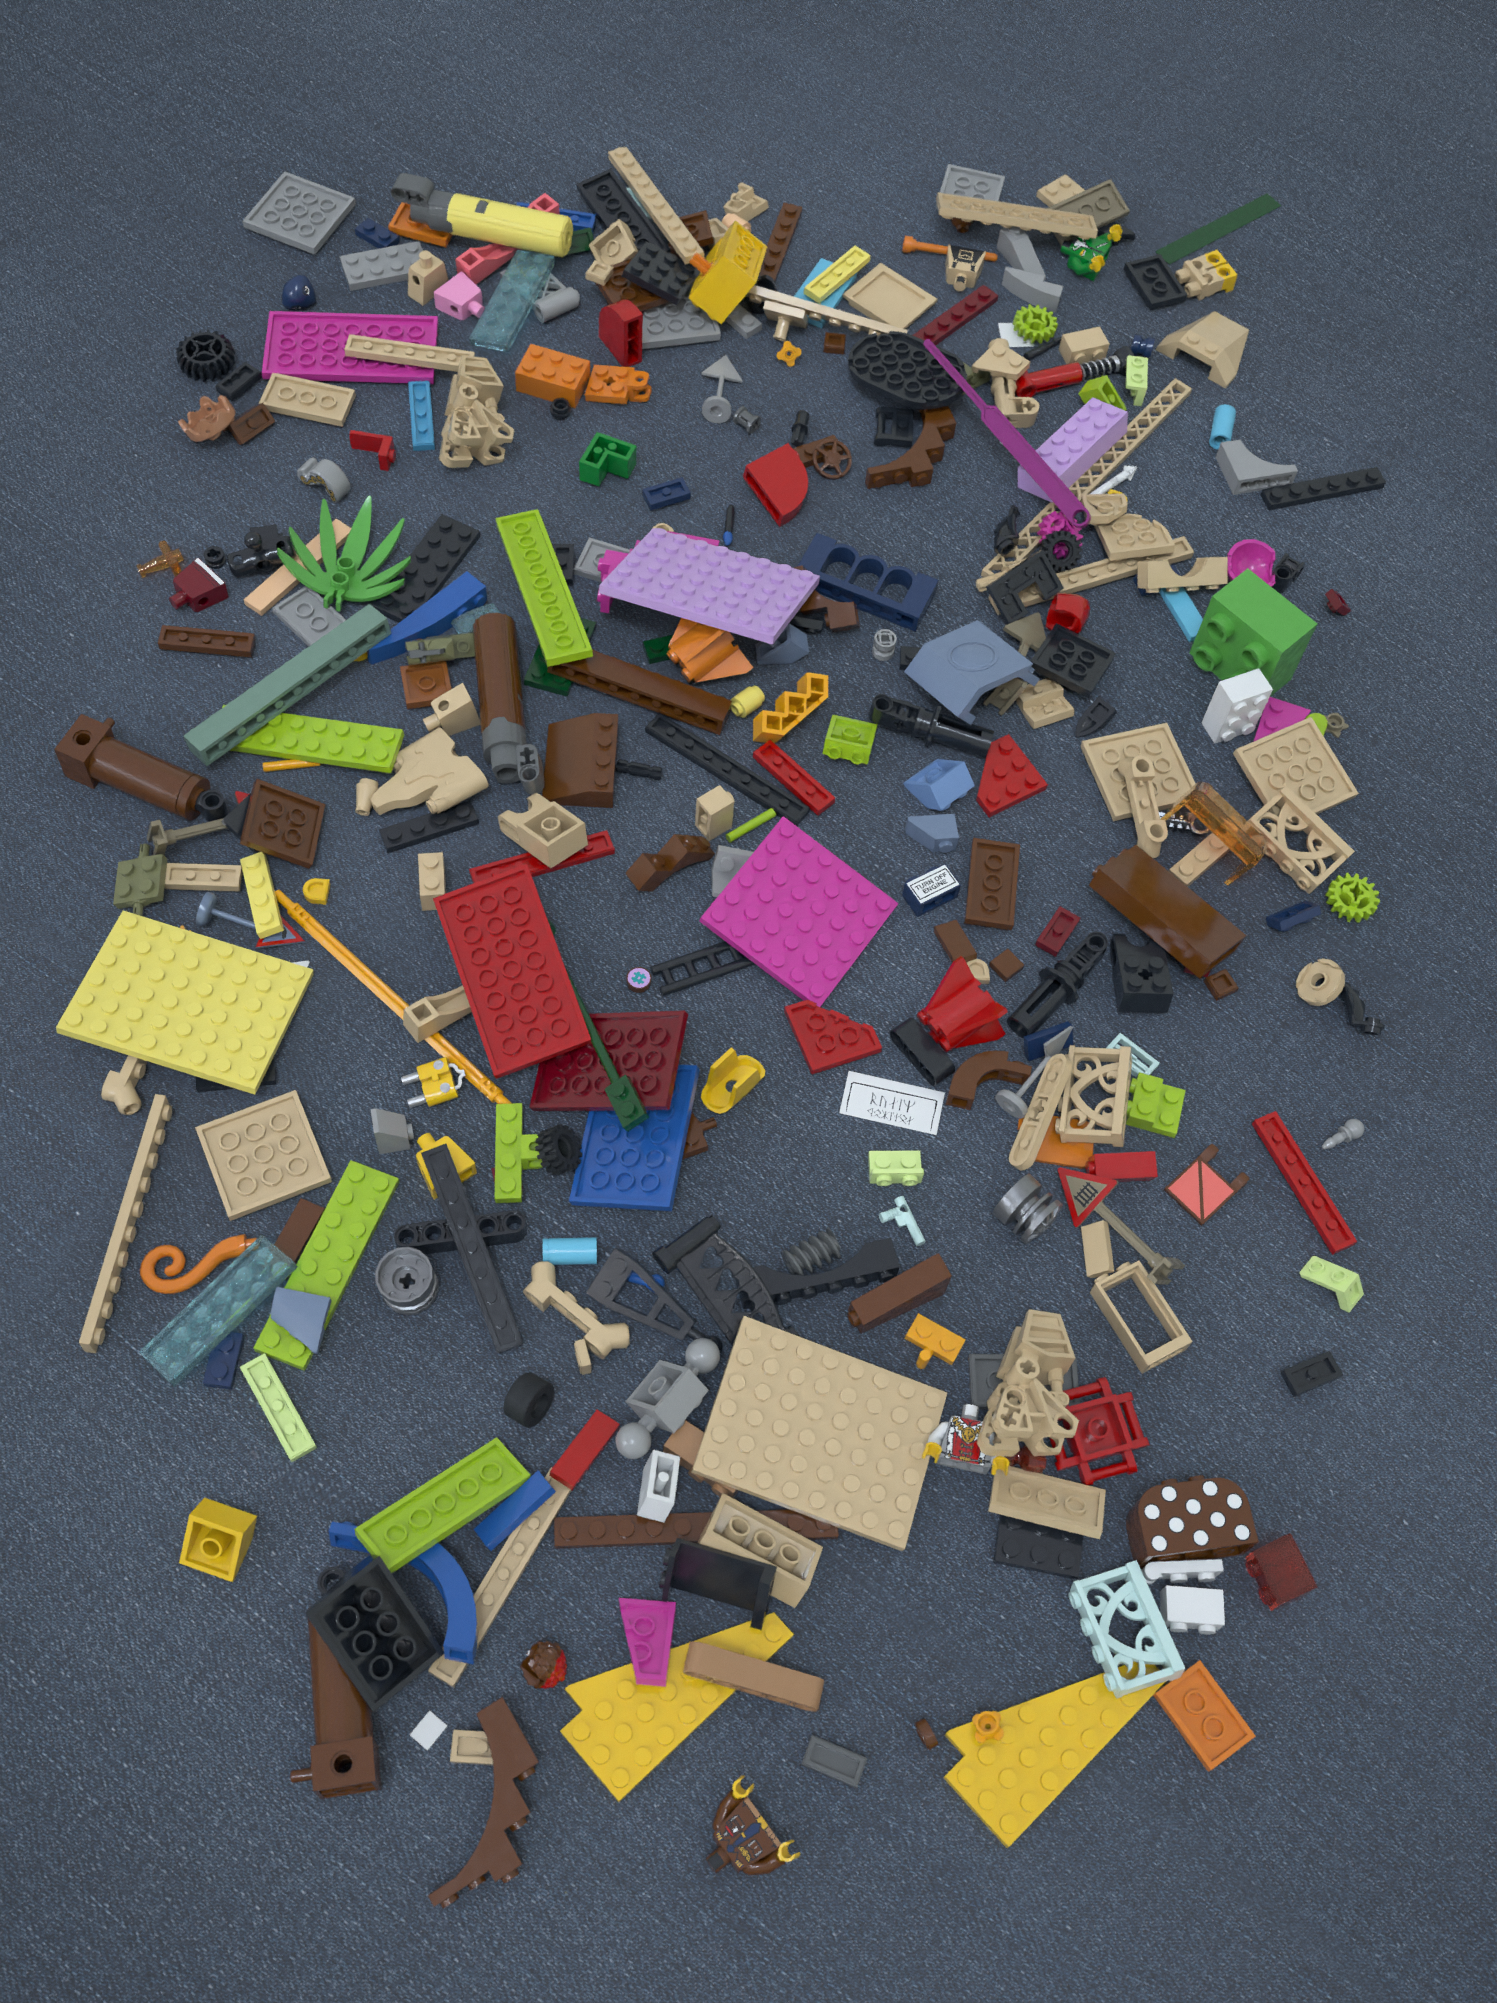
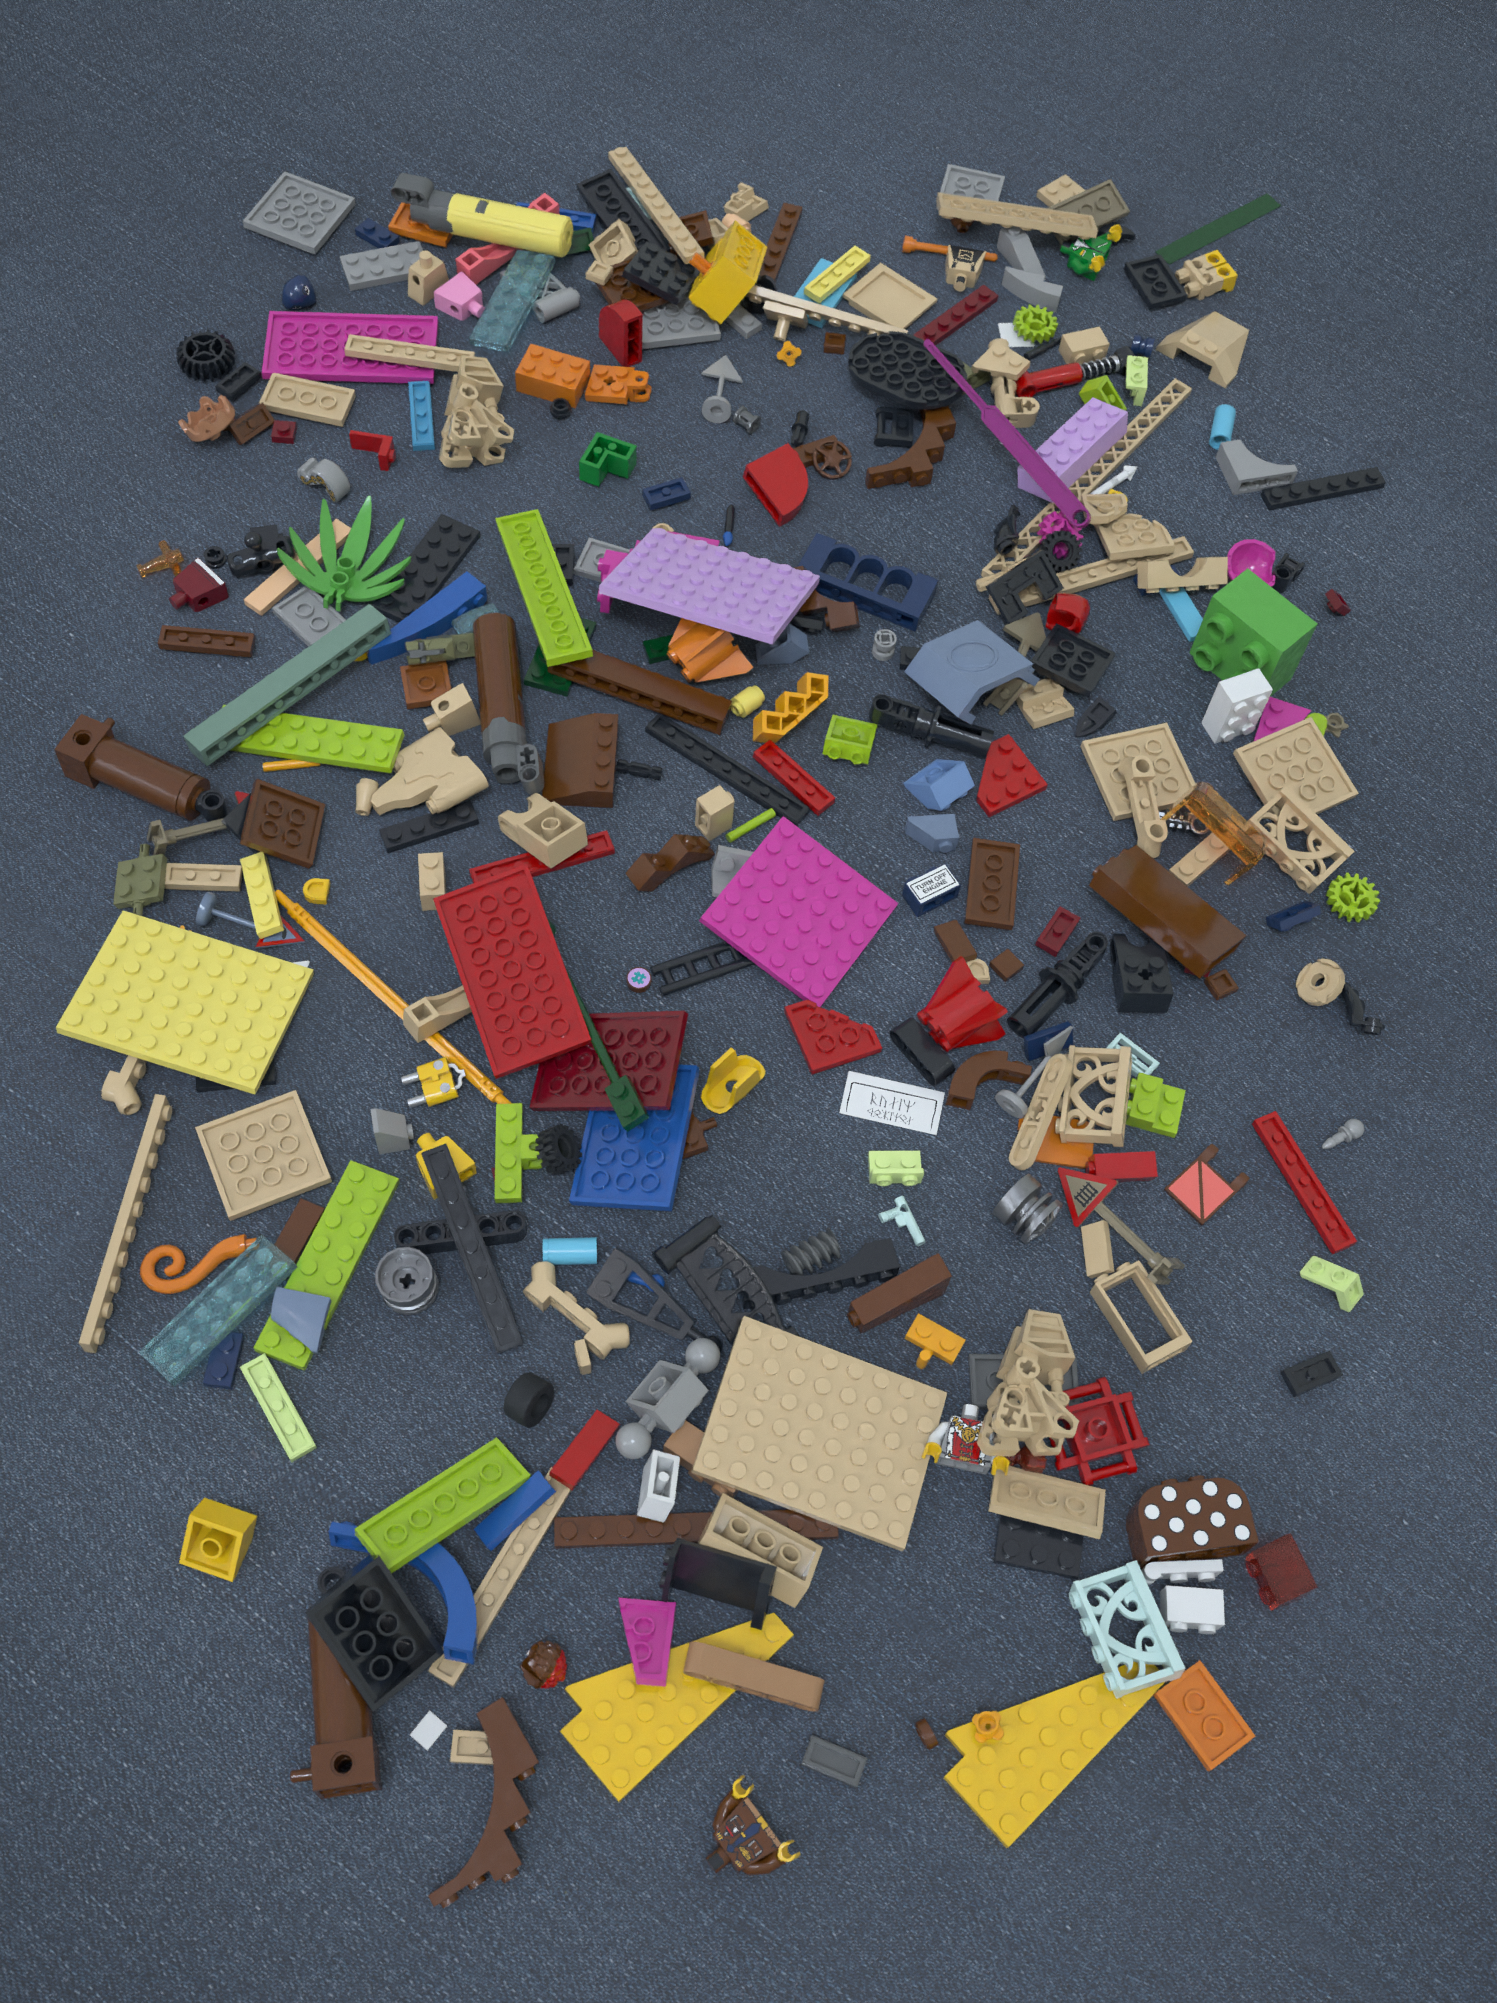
none -> dark red plate [271,420,297,444]

